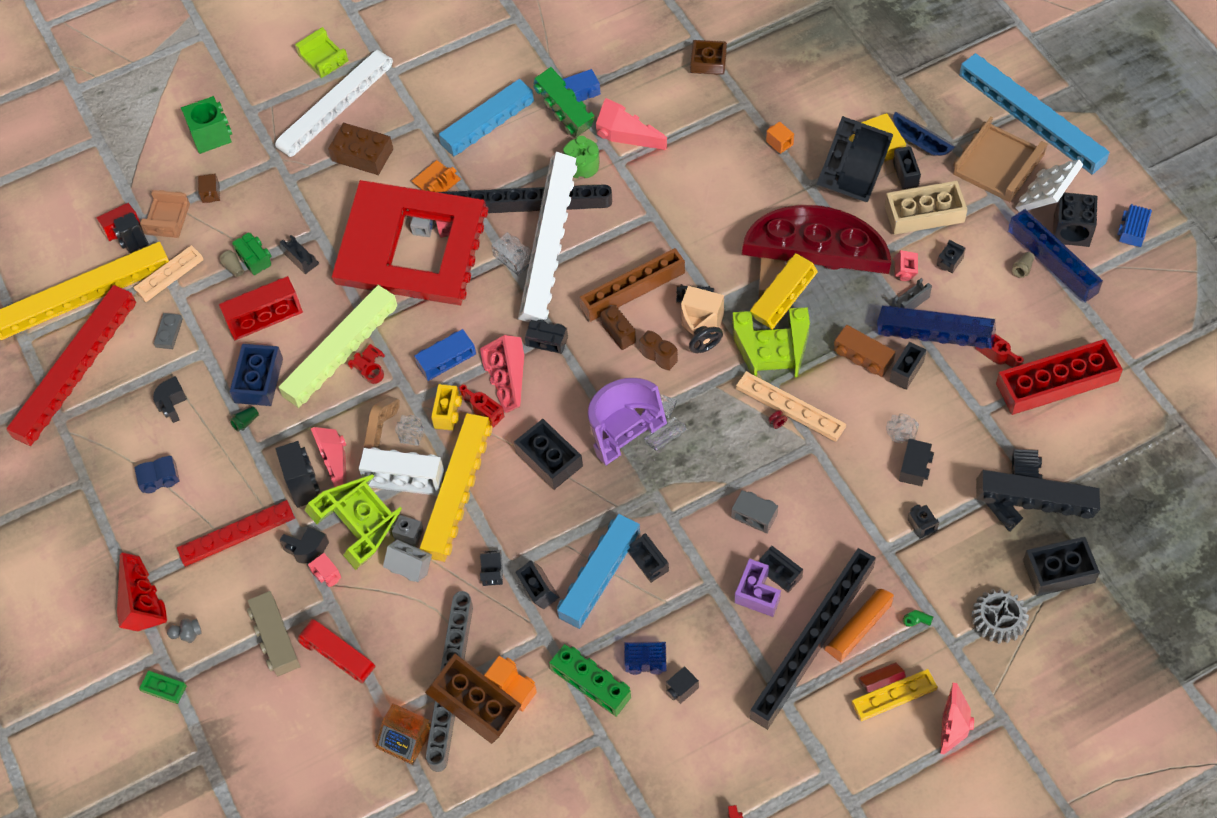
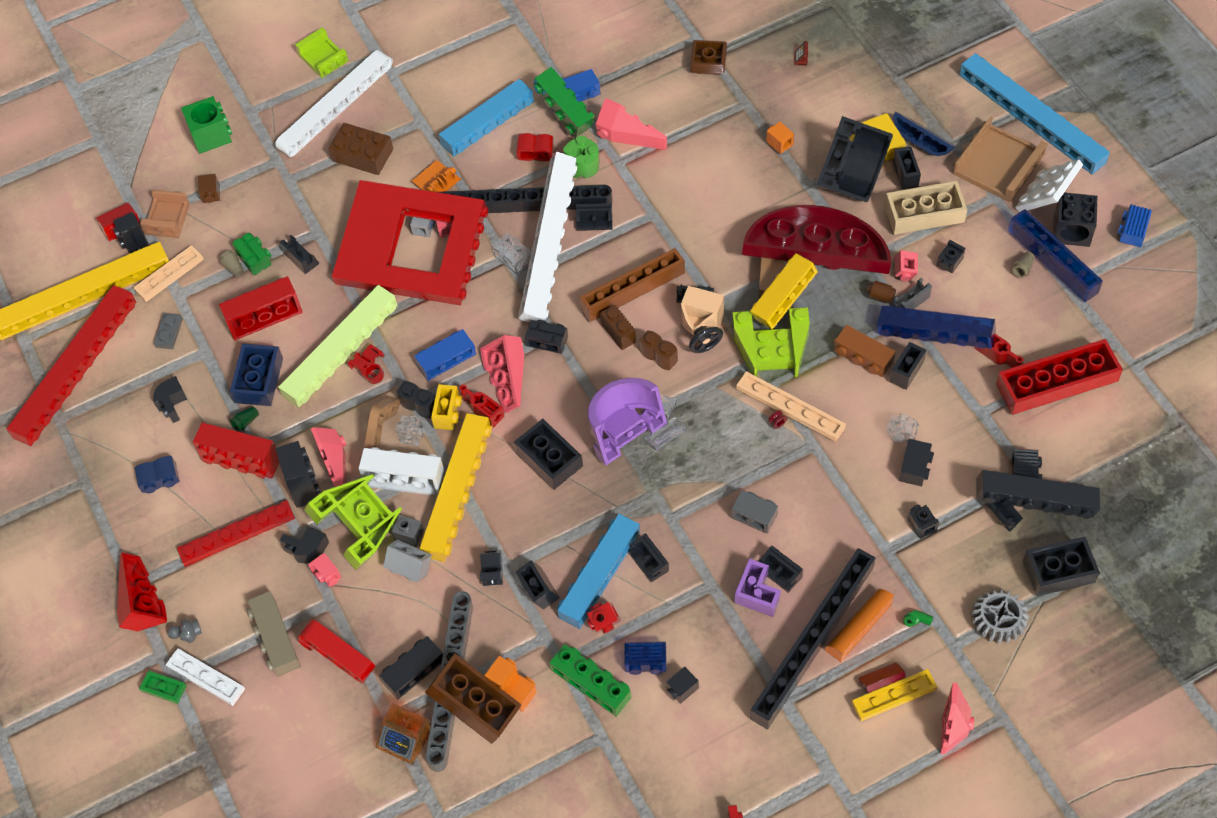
none -> white plate [166,649,245,706]
none -> red brick [193,422,280,479]
none -> black brick [379,636,443,700]
none -> black brick [396,381,436,419]
none -> red brick [517,133,554,162]
none -> black hinge [576,203,613,231]
none -> red brick [587,602,621,634]
none -> clear red slope [794,41,808,66]
none -> reddish brown brick [867,280,896,303]

